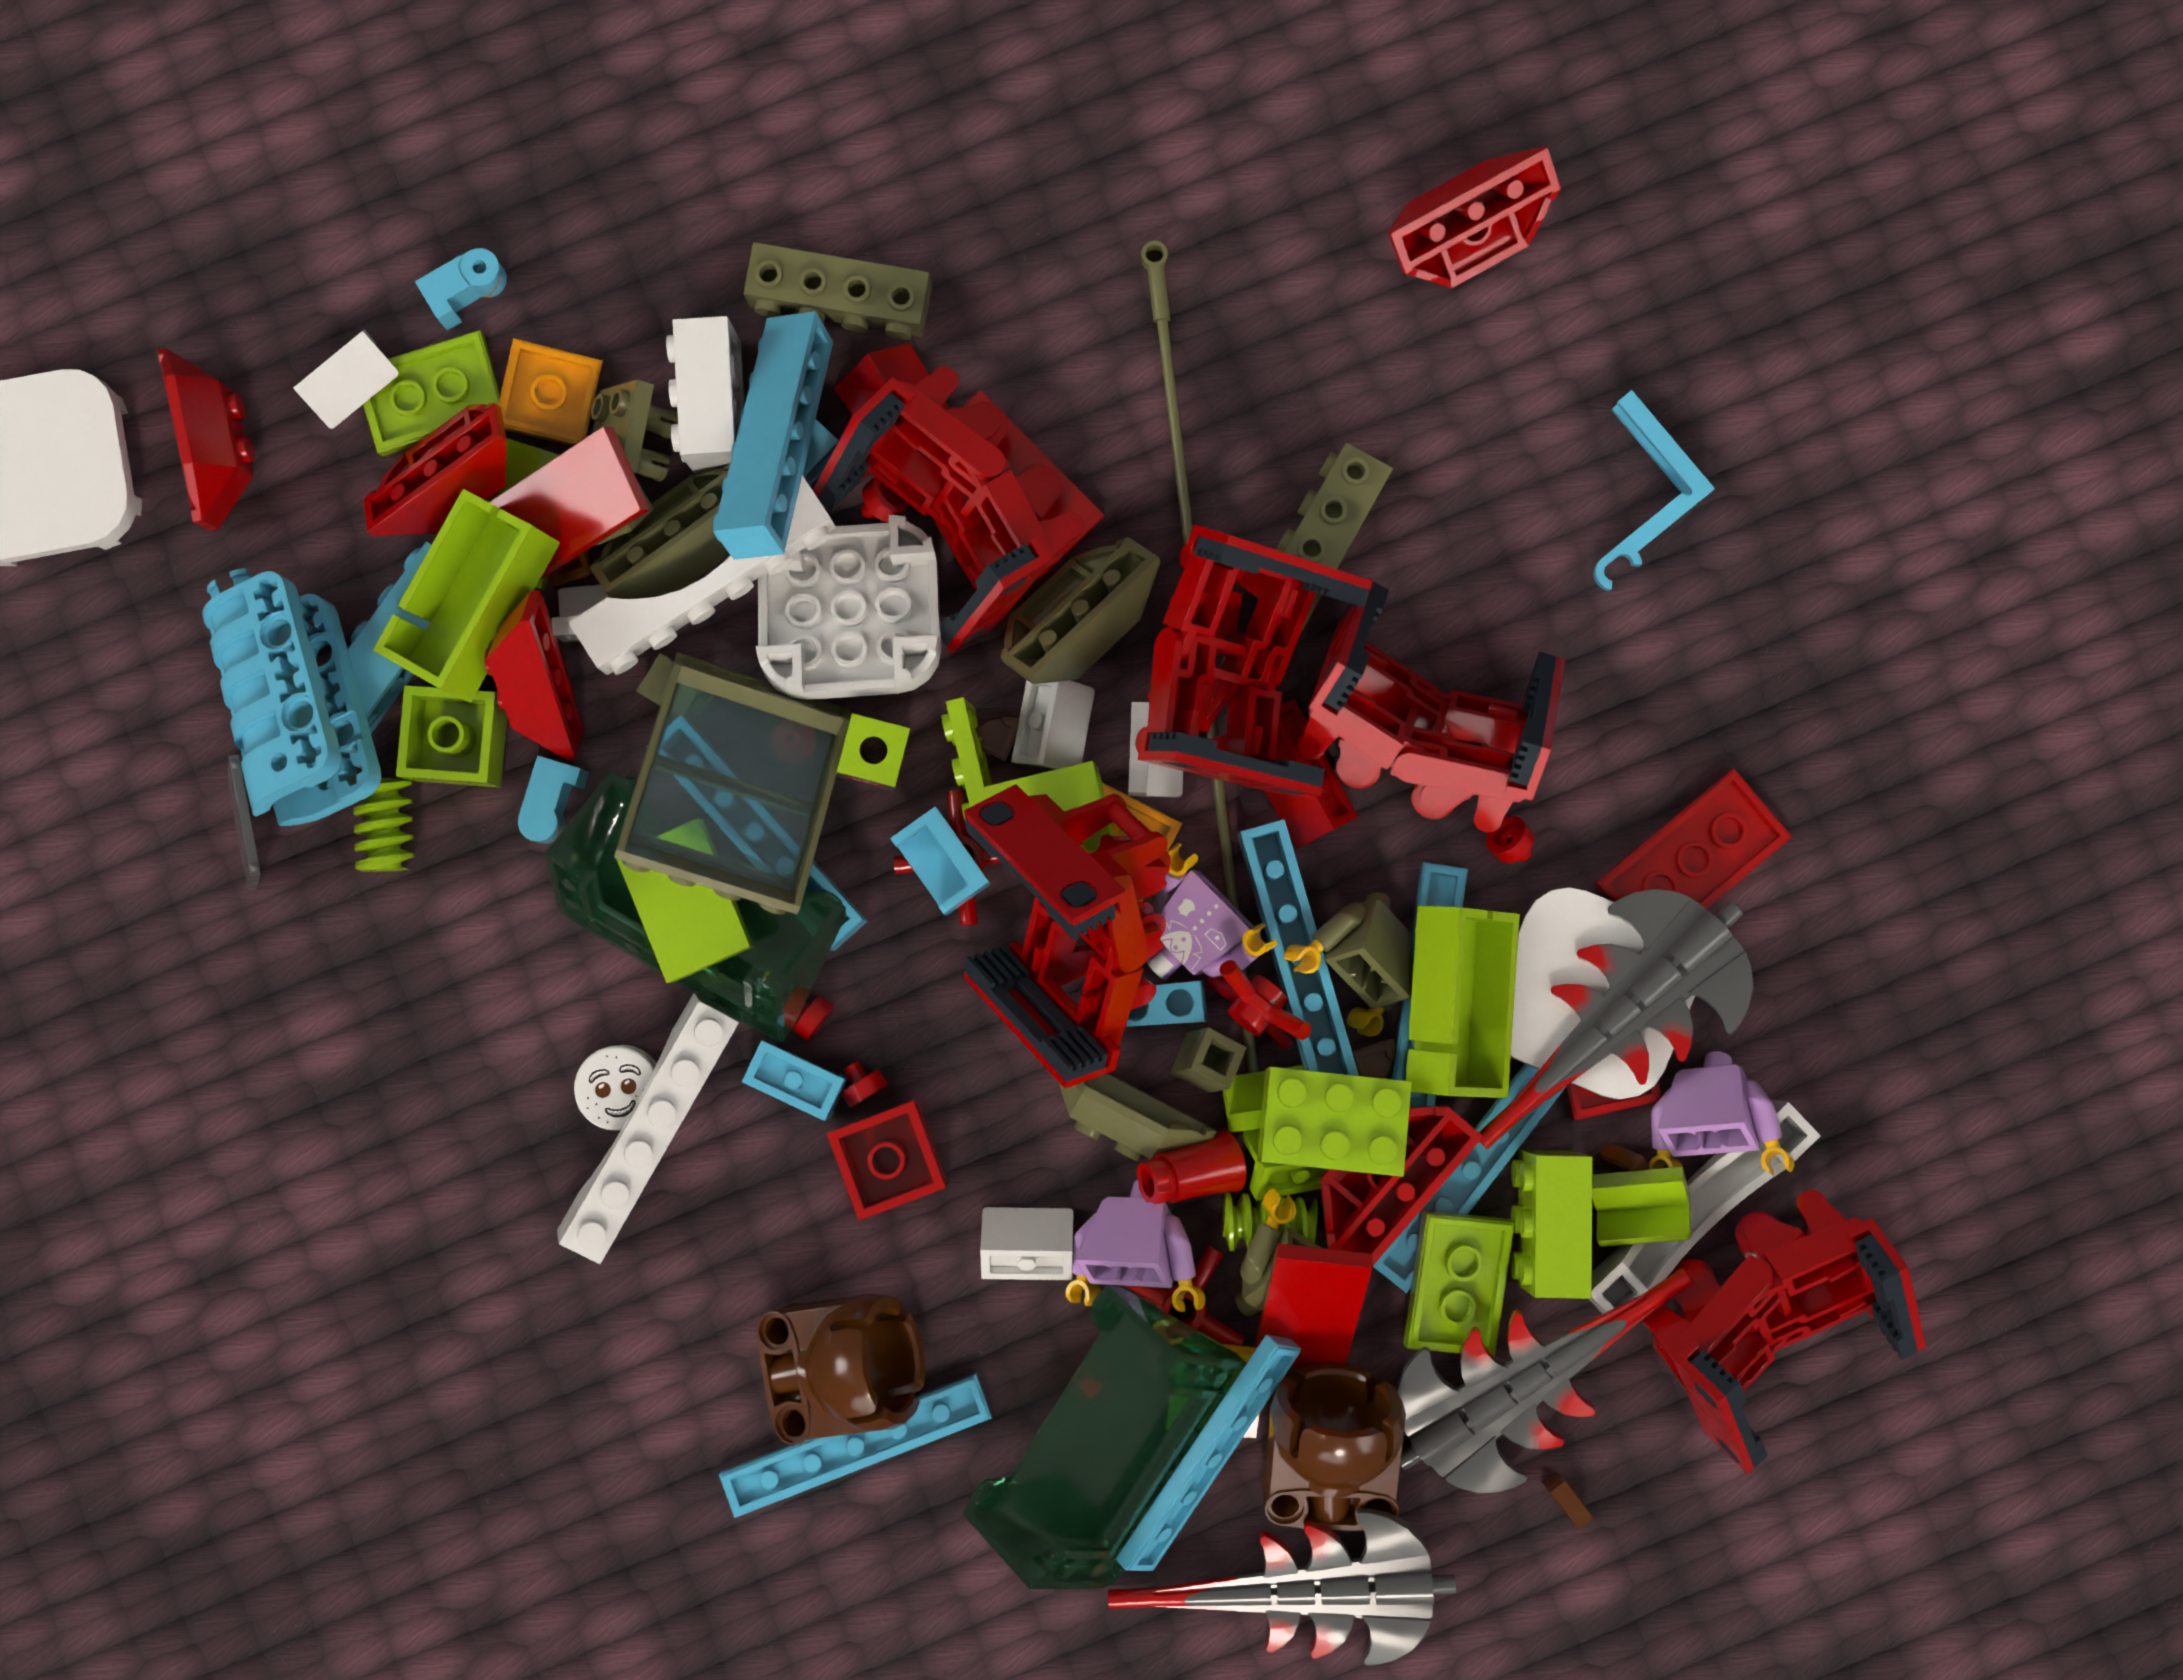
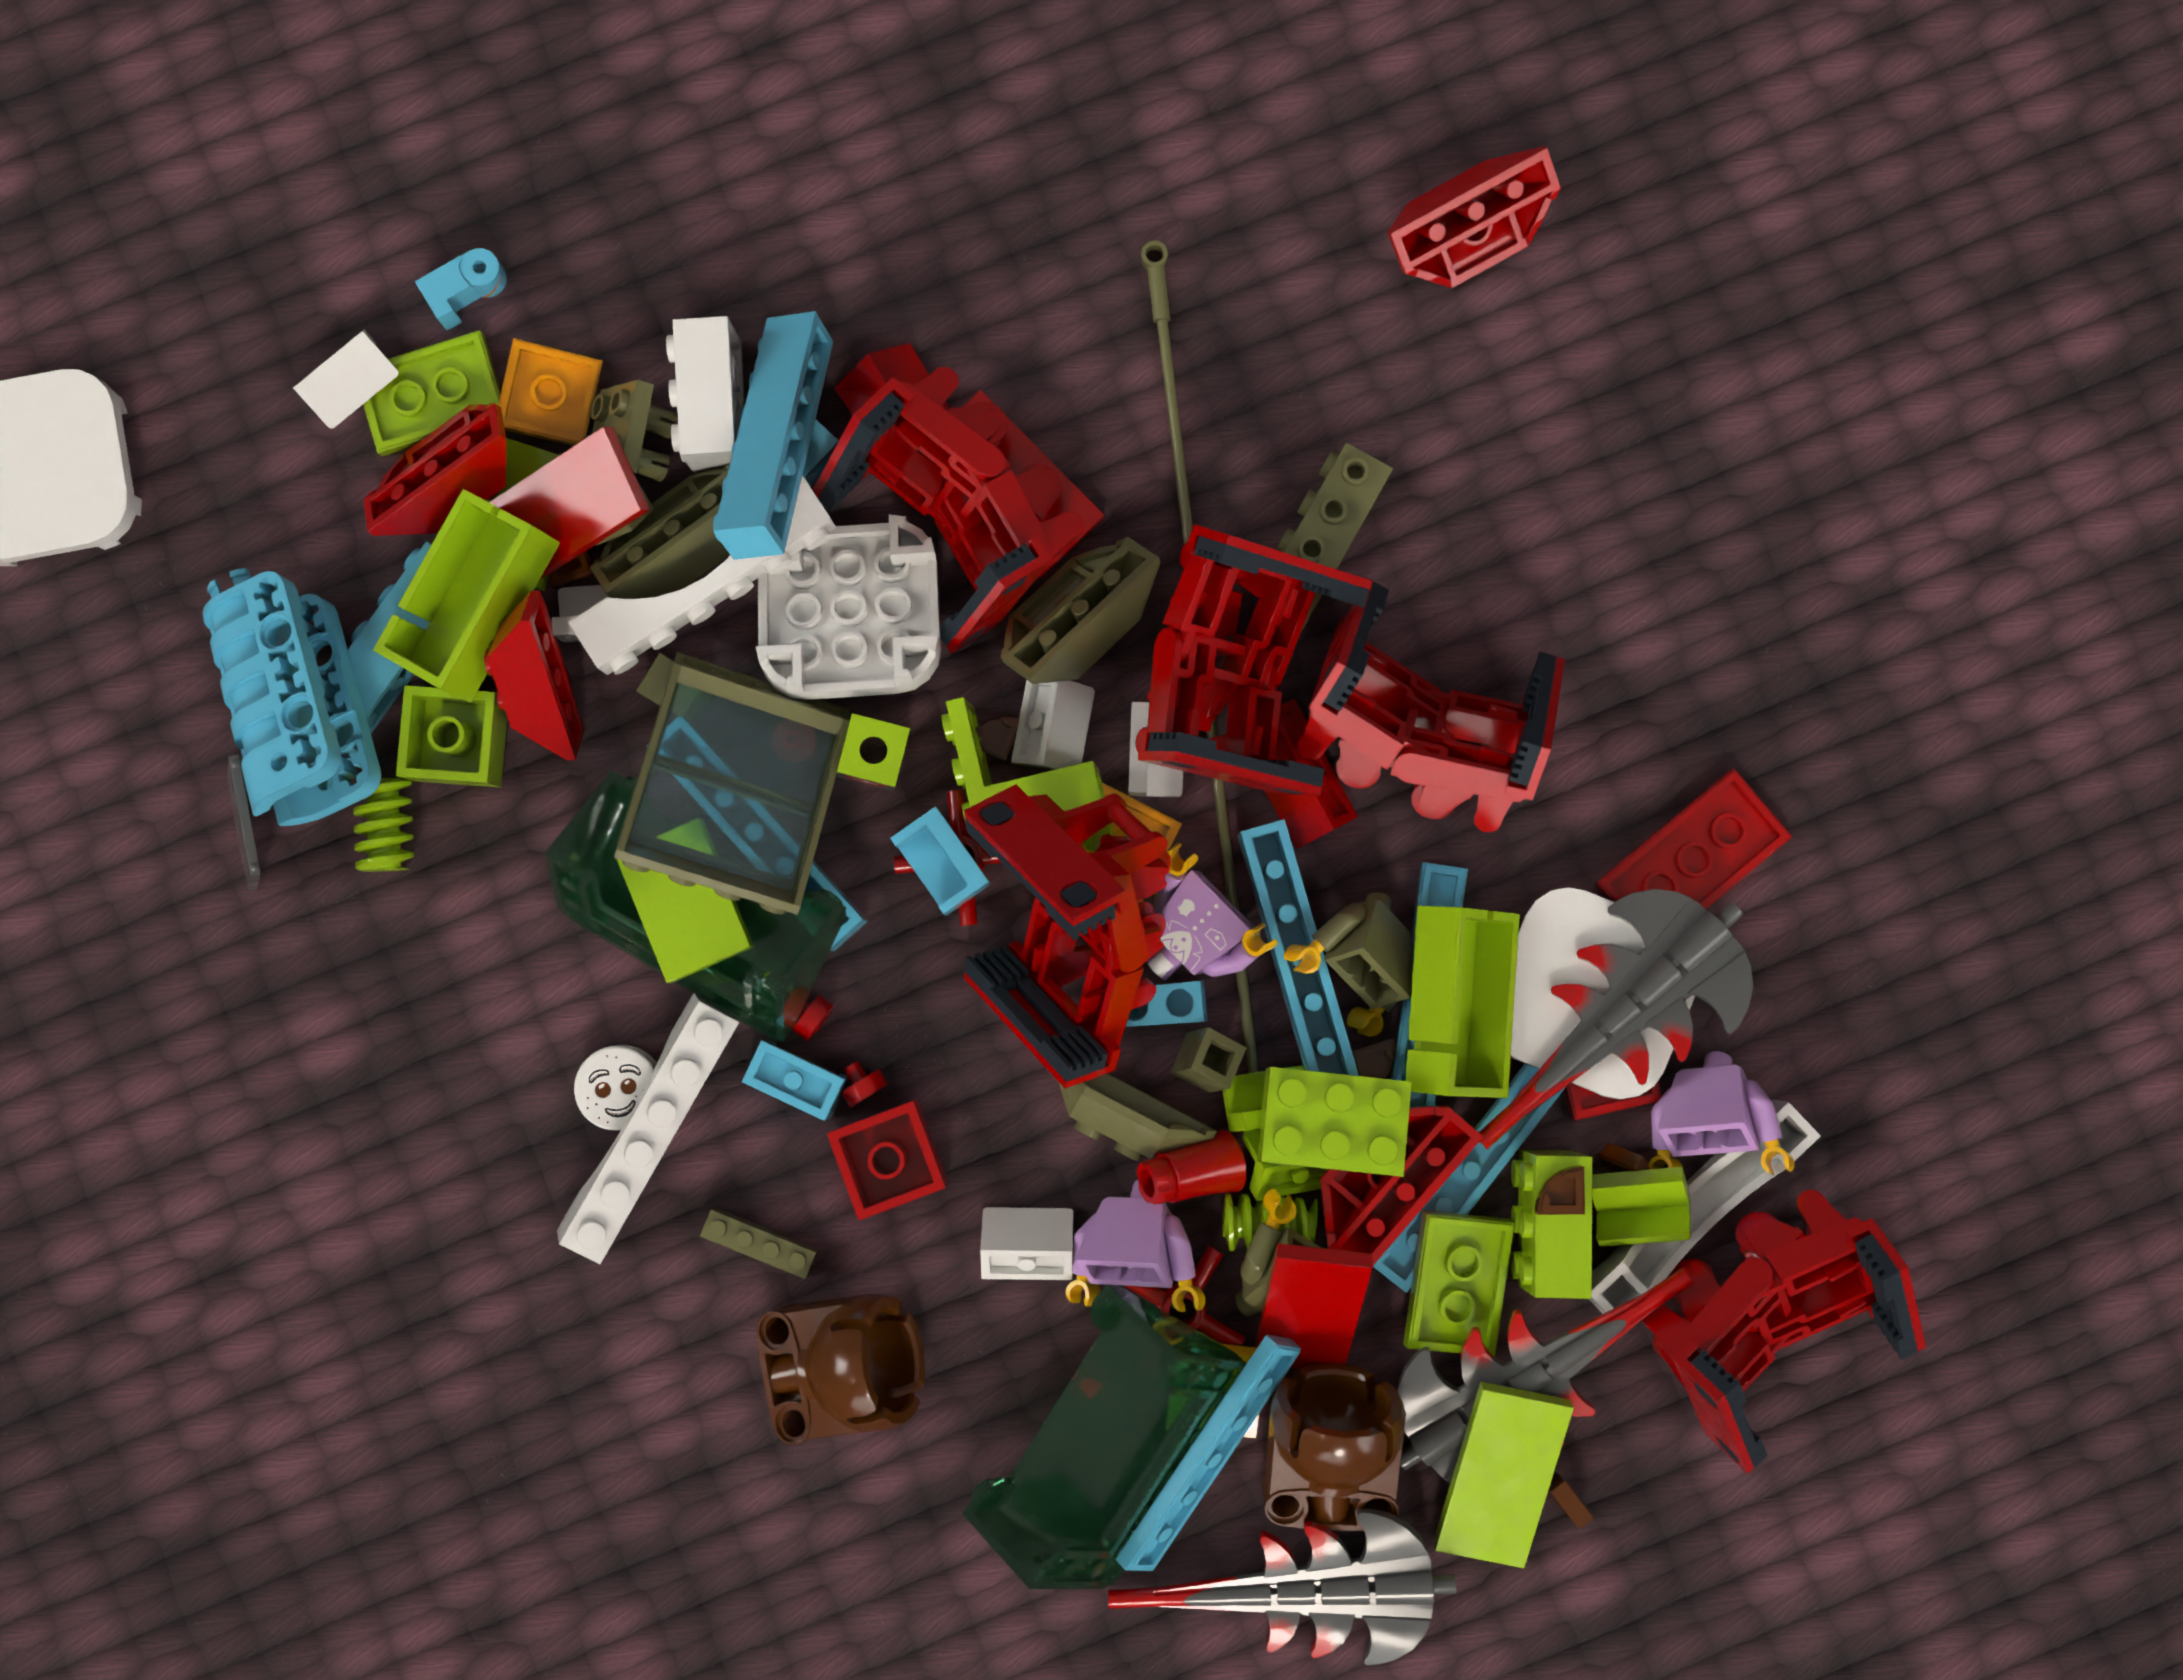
red wedge [157,347,255,531] -> none
medium azure leg [518,755,589,844] -> none
medium azure tile [719,1373,992,1518] -> none
olive brick [743,242,932,340] -> none
red tile [861,477,908,522] -> none
red bar [1206,960,1311,1049] -> none
red tile [1486,816,1534,863] -> none
medium azure hinge [1593,390,1715,591] -> none
none -> olive piece [700,1207,820,1279]
none -> lime tile [1433,1382,1574,1568]
none -> reddish brown tile [1535,1166,1585,1215]

